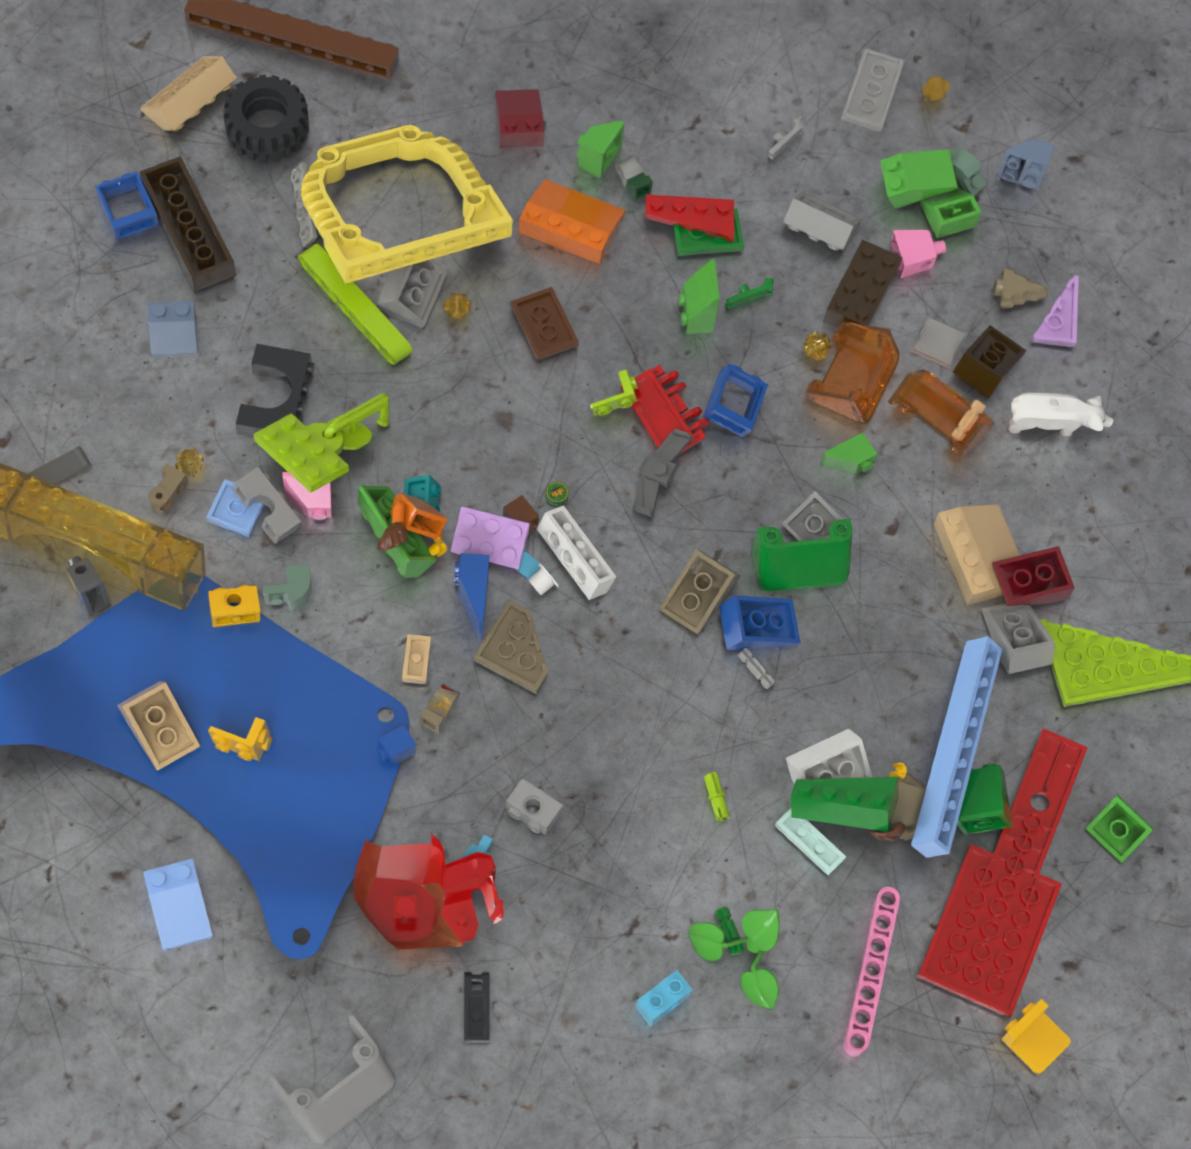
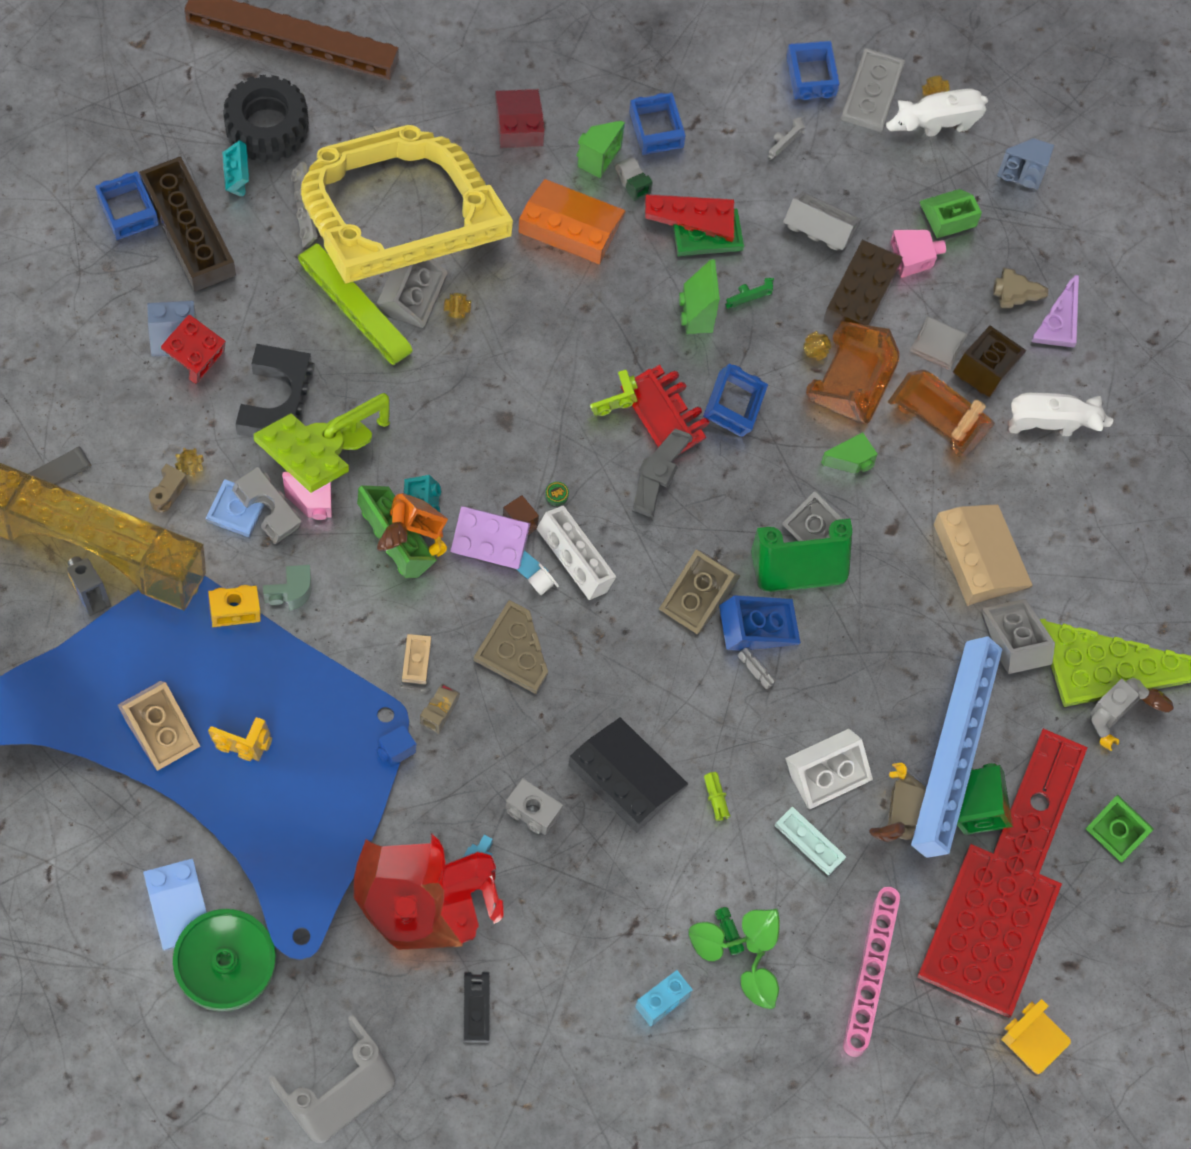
tan slope [140,56,237,131] -> none
blue slope [454,553,489,640] -> none
reddish brown plate [510,287,579,361] -> none
green wedge [790,777,898,832] -> none
bright green slope [880,149,958,209] -> none
sand green brick [950,149,987,196] -> none
dark red slope [992,546,1075,606] -> none
none -> red bracket [161,315,226,384]
none -> green dish [173,909,276,1011]
none -> teal bracket [223,140,249,197]
none -> black slope [568,717,689,833]
none -> blue window [629,93,686,155]
none -> blue window [786,41,840,100]
none -> white animal [886,88,988,136]
none -> light grey torso [1091,678,1174,751]

